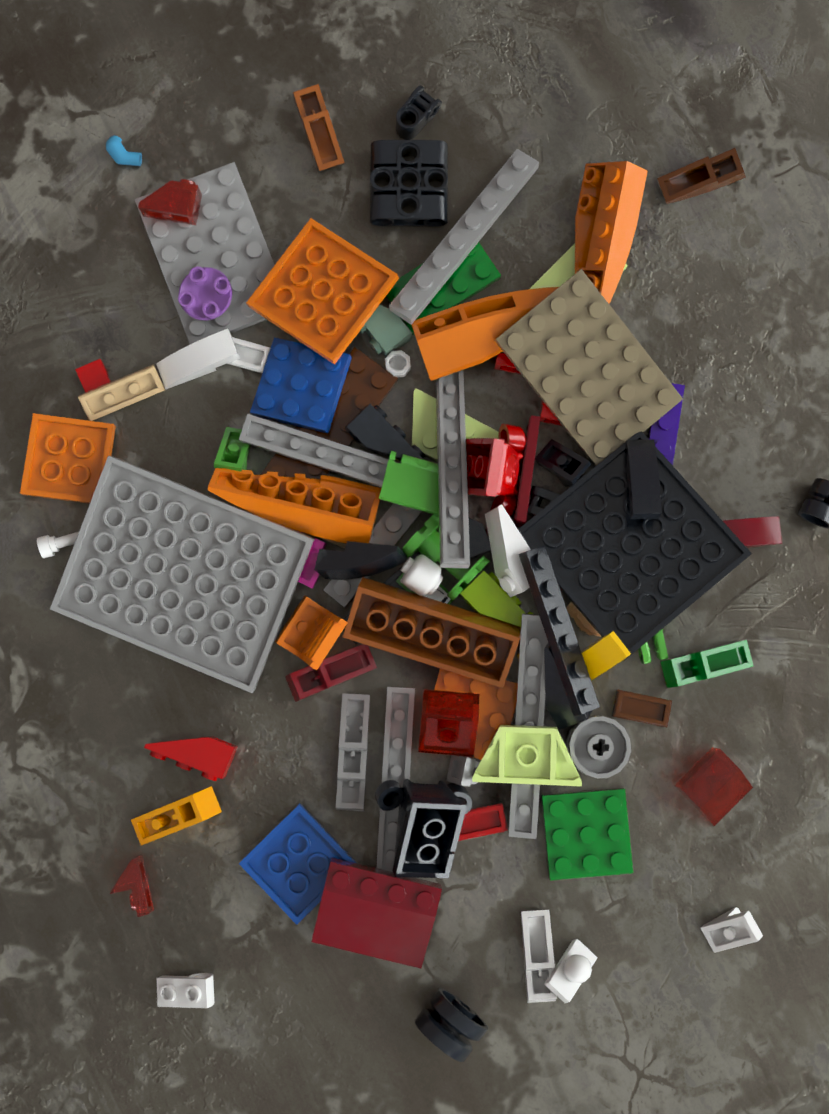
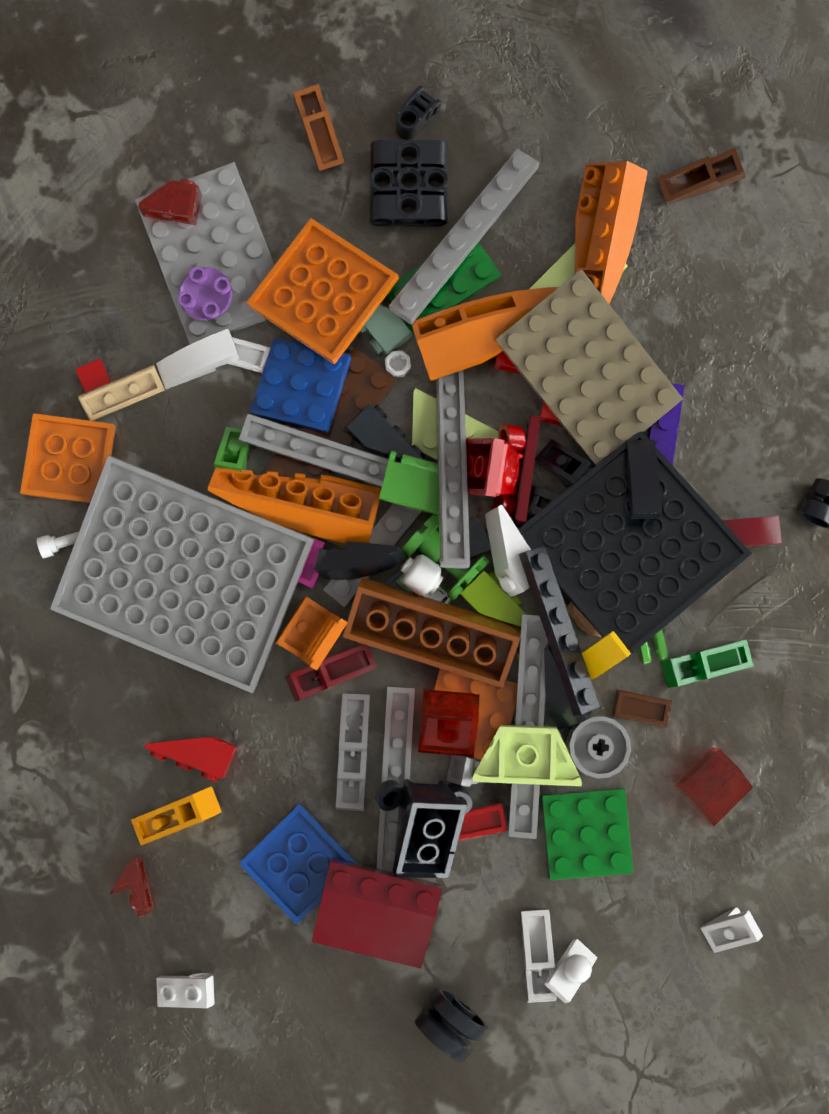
dark azure arm [106,135,142,166] -> none

